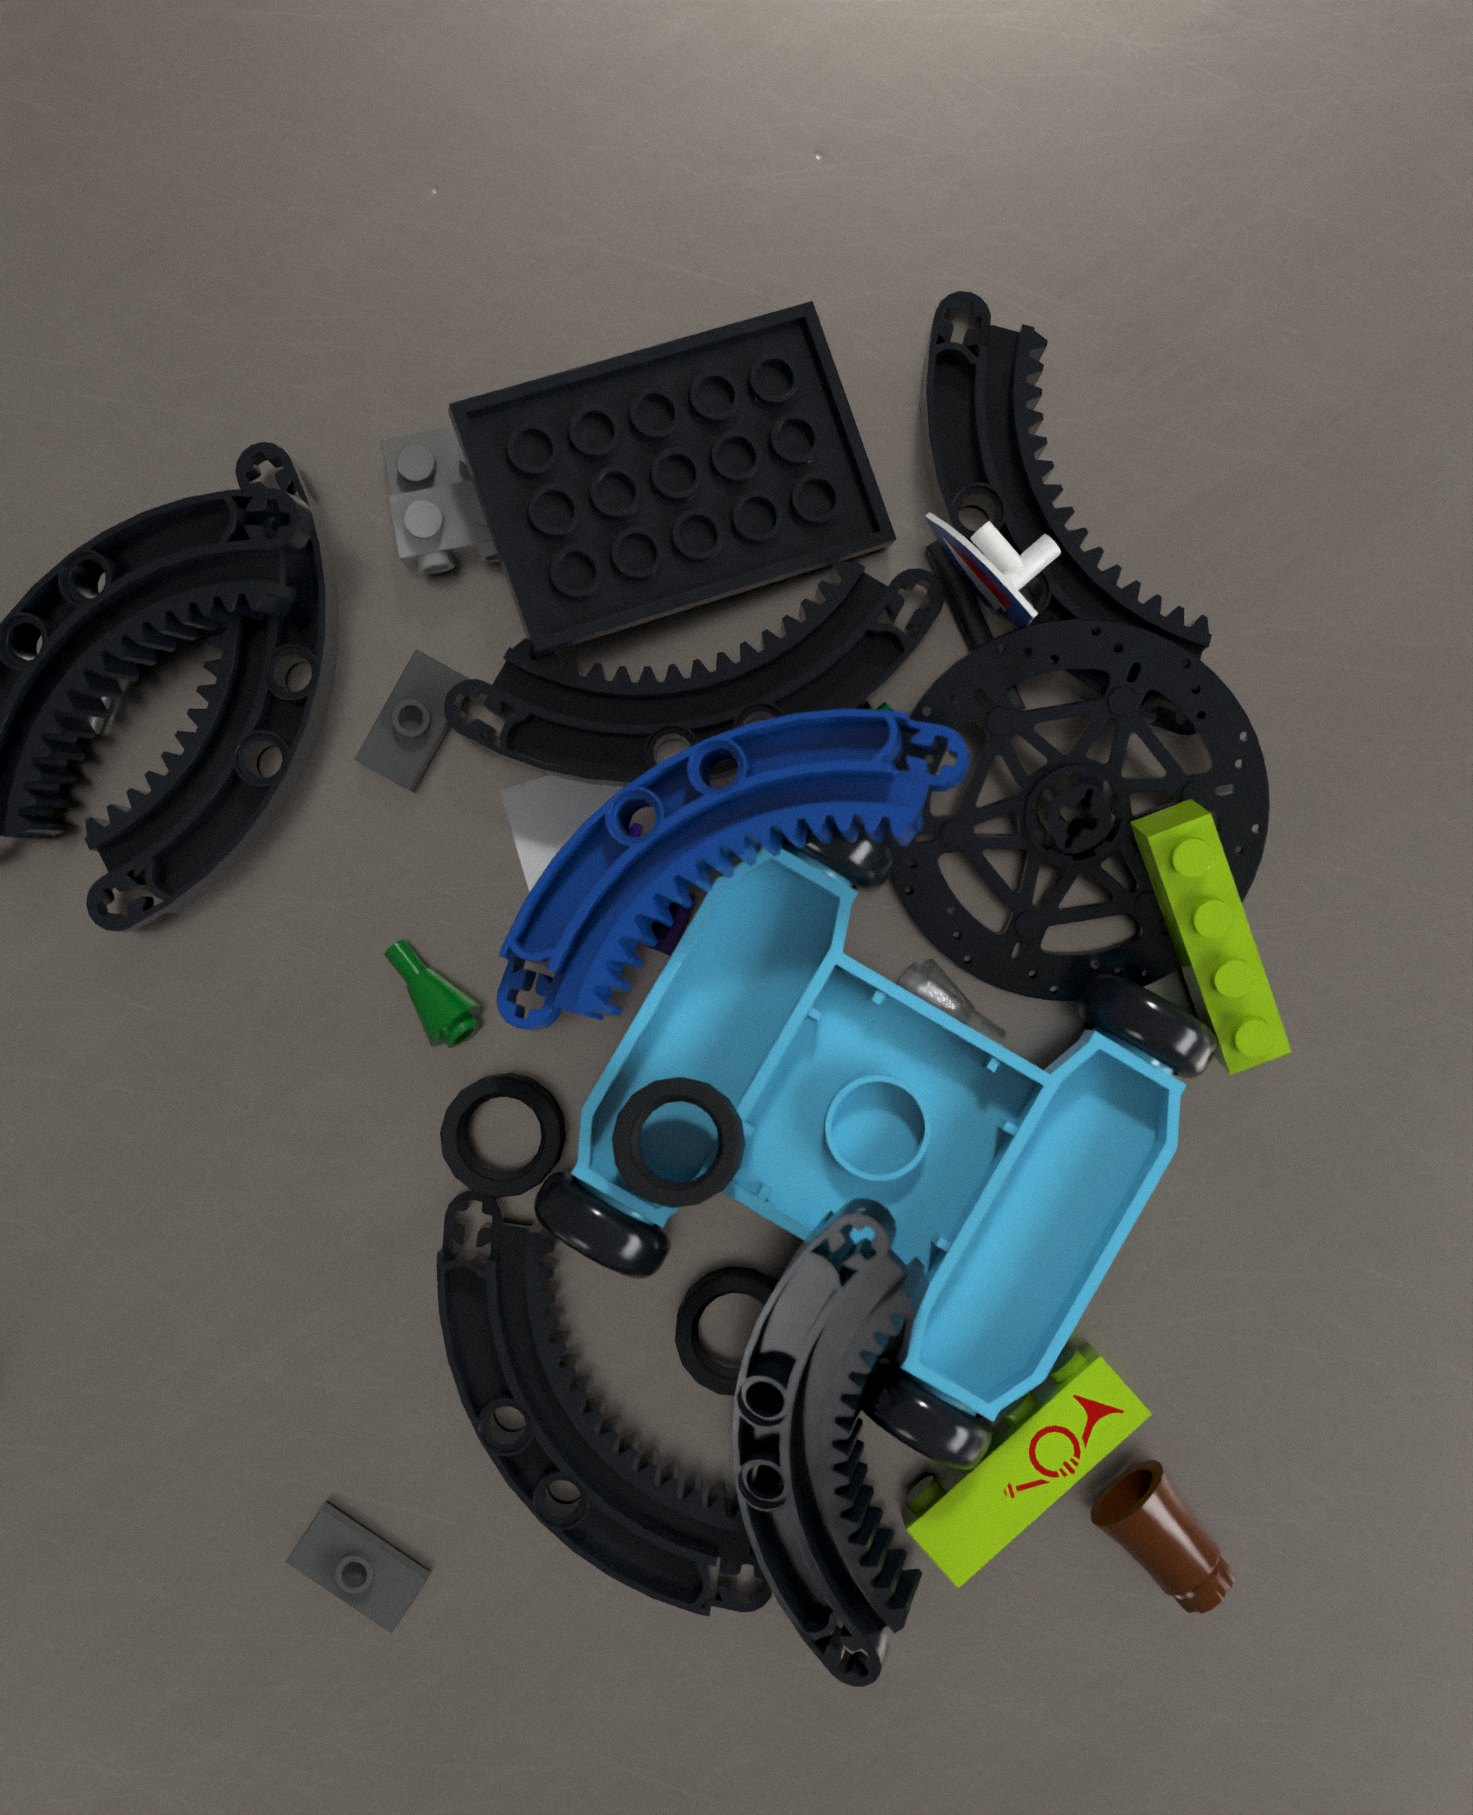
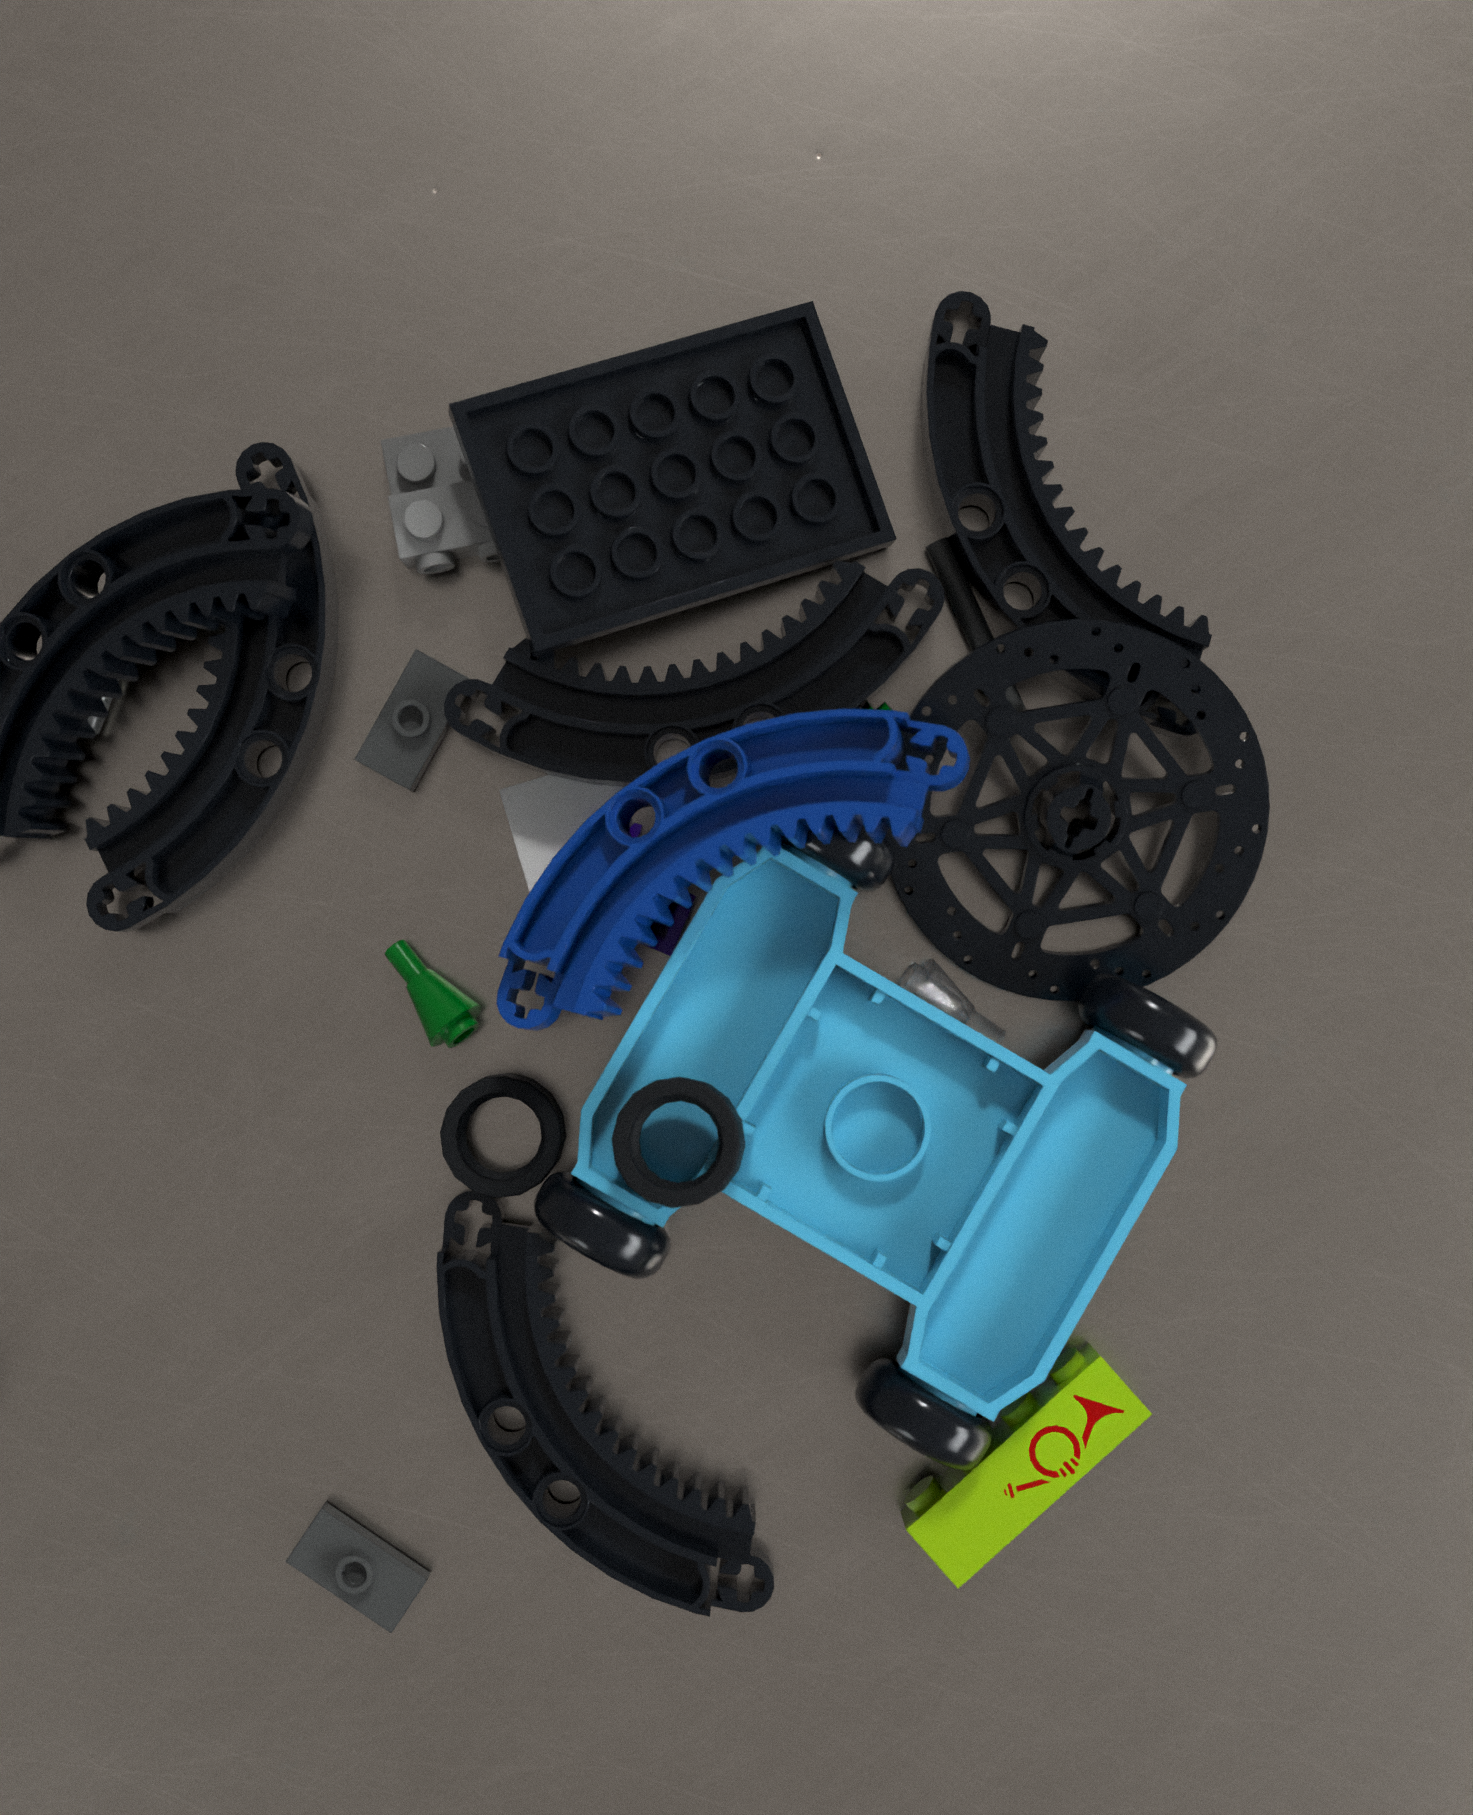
black tyre [675,1267,777,1396] -> none
black gear [731,1198,930,1687] -> none
white shield [925,512,1061,628] -> none
reddish brown plant [1091,1460,1235,1614] -> none
lime brick [1130,799,1292,1075] -> none

